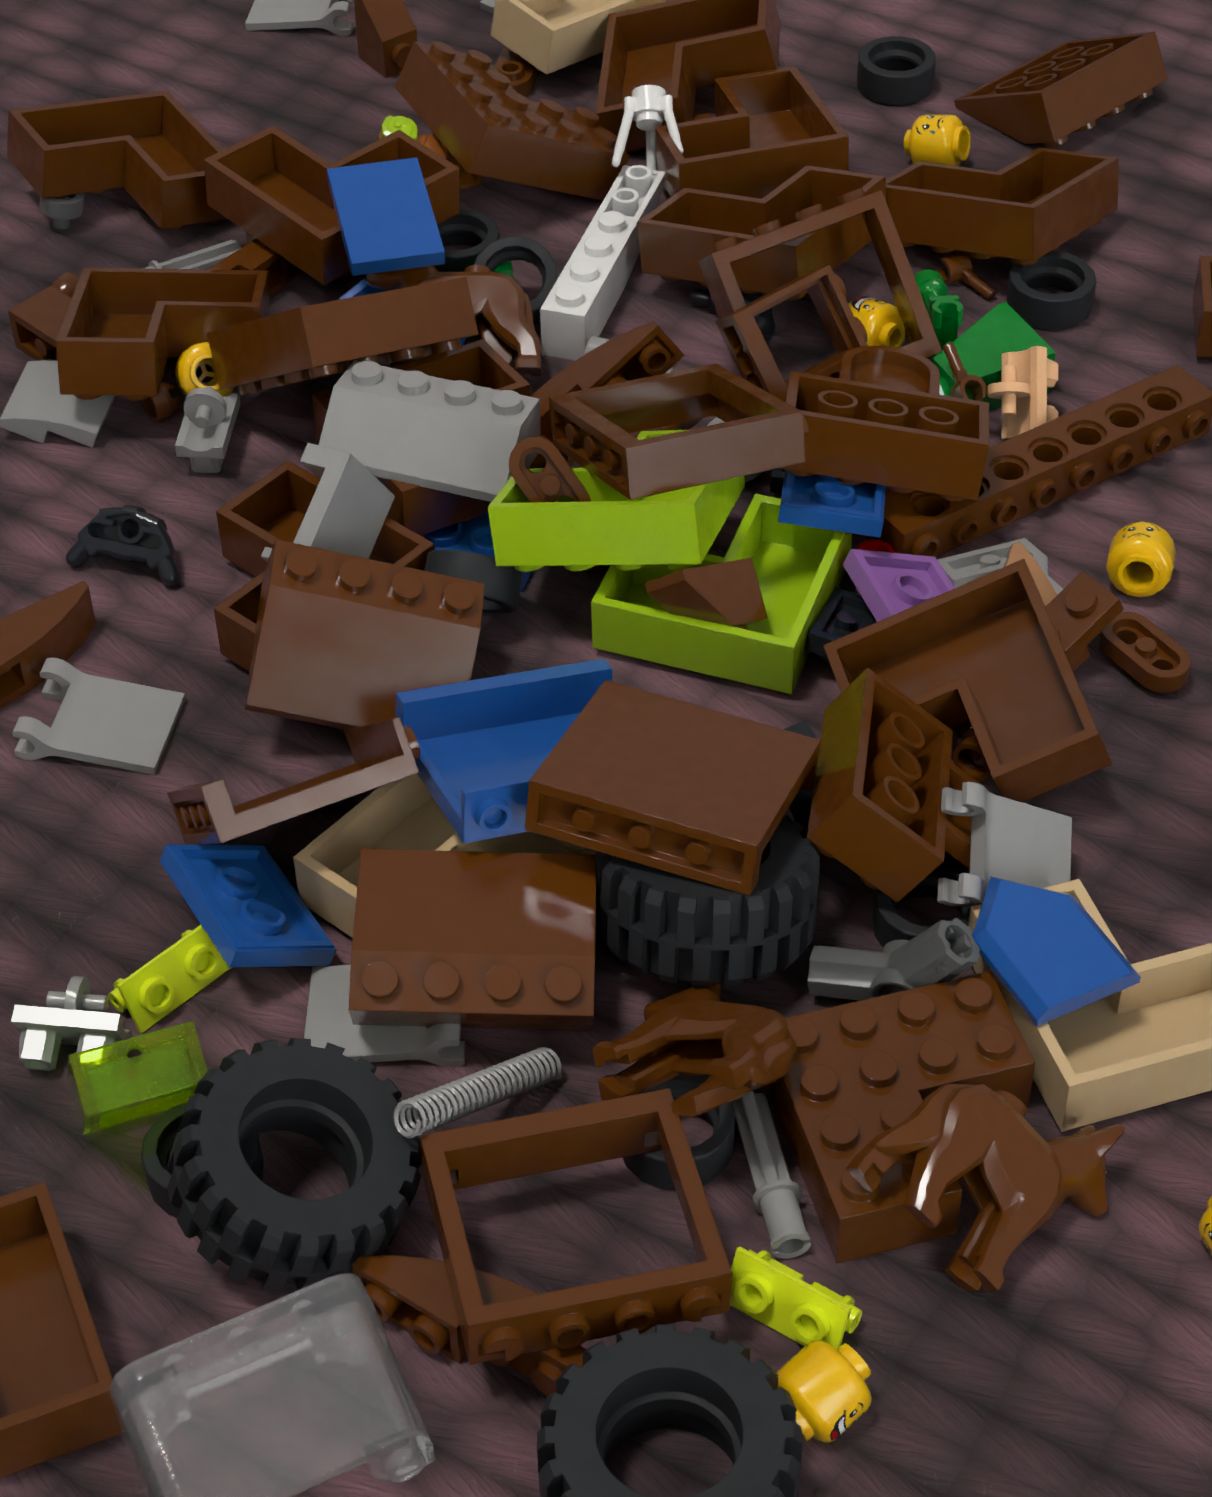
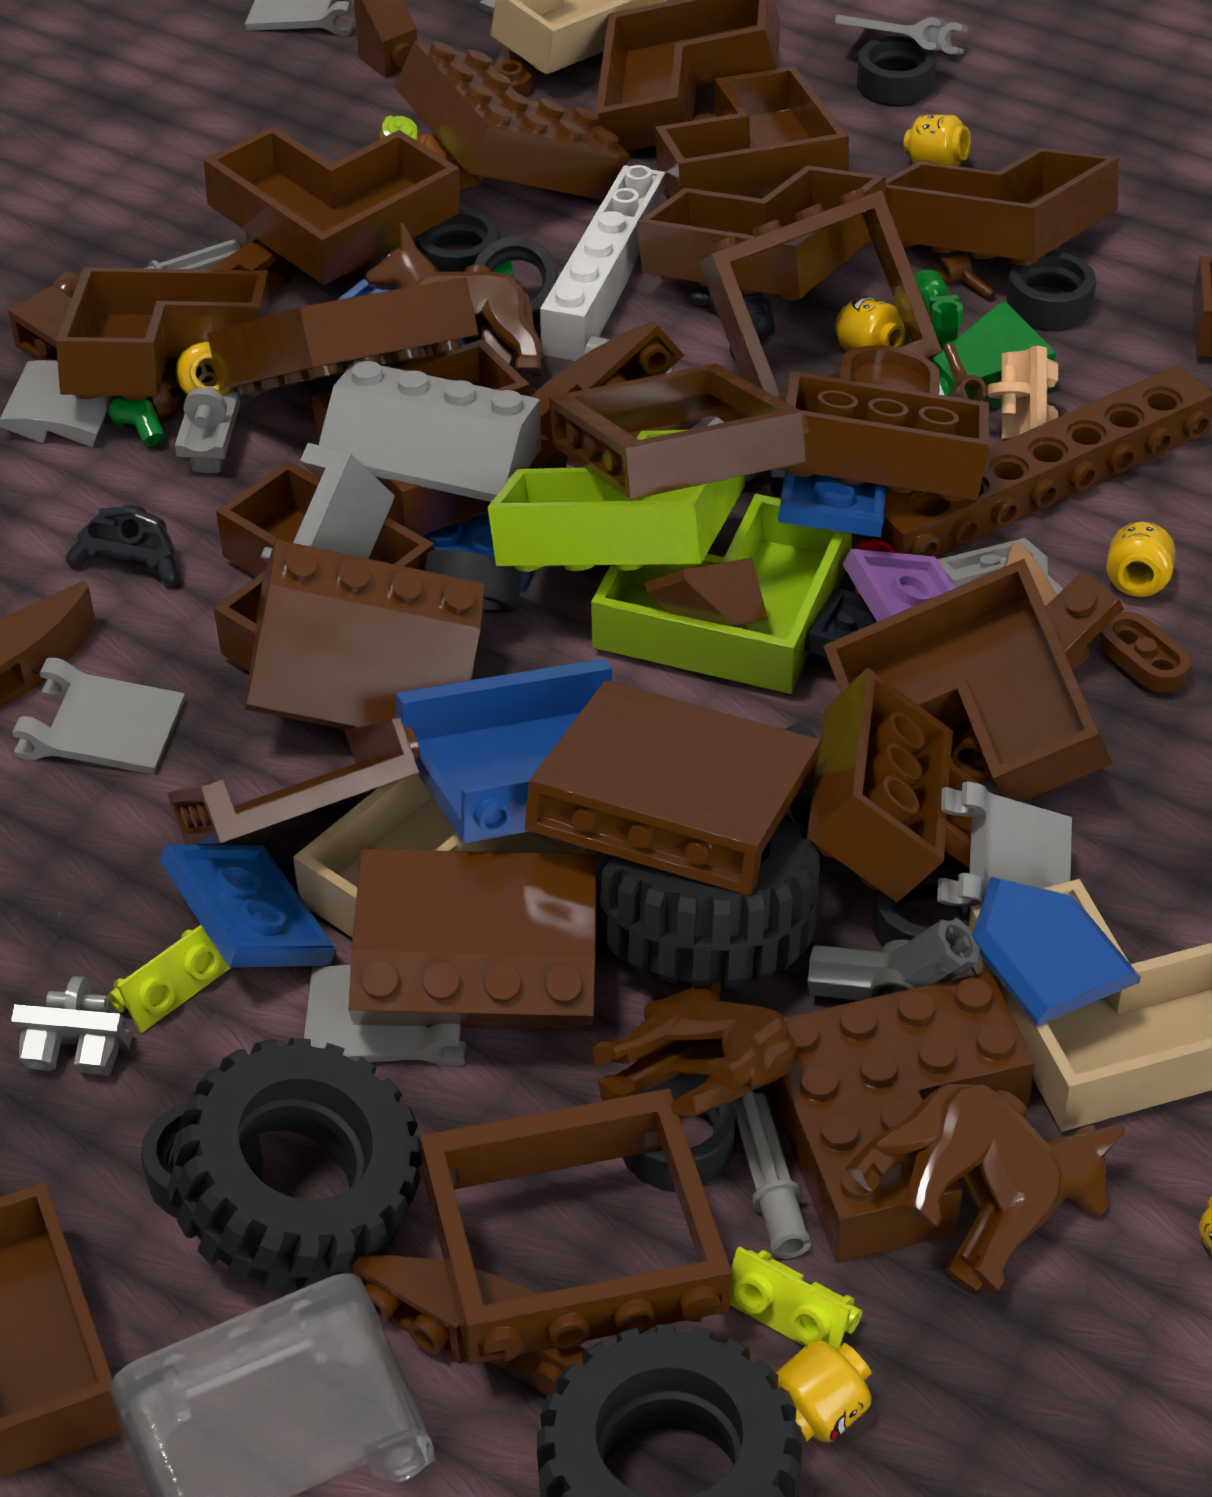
reddish brown piece [7,91,227,230] -> none
dark grey tile [40,193,85,229] -> none
clear neon green window [67,1021,207,1135] -> none
blue tile [327,158,445,276] -> none
light grey piece [393,1047,562,1138] -> none
reddish brown plate [509,436,591,503] -> none
white plant [612,85,683,170] -> none
reddish brown window [715,265,868,400] -> none
reddish brown slope [954,31,1168,148] -> none
none -> green arm [108,396,166,447]
none -> light grey flag [835,15,968,55]

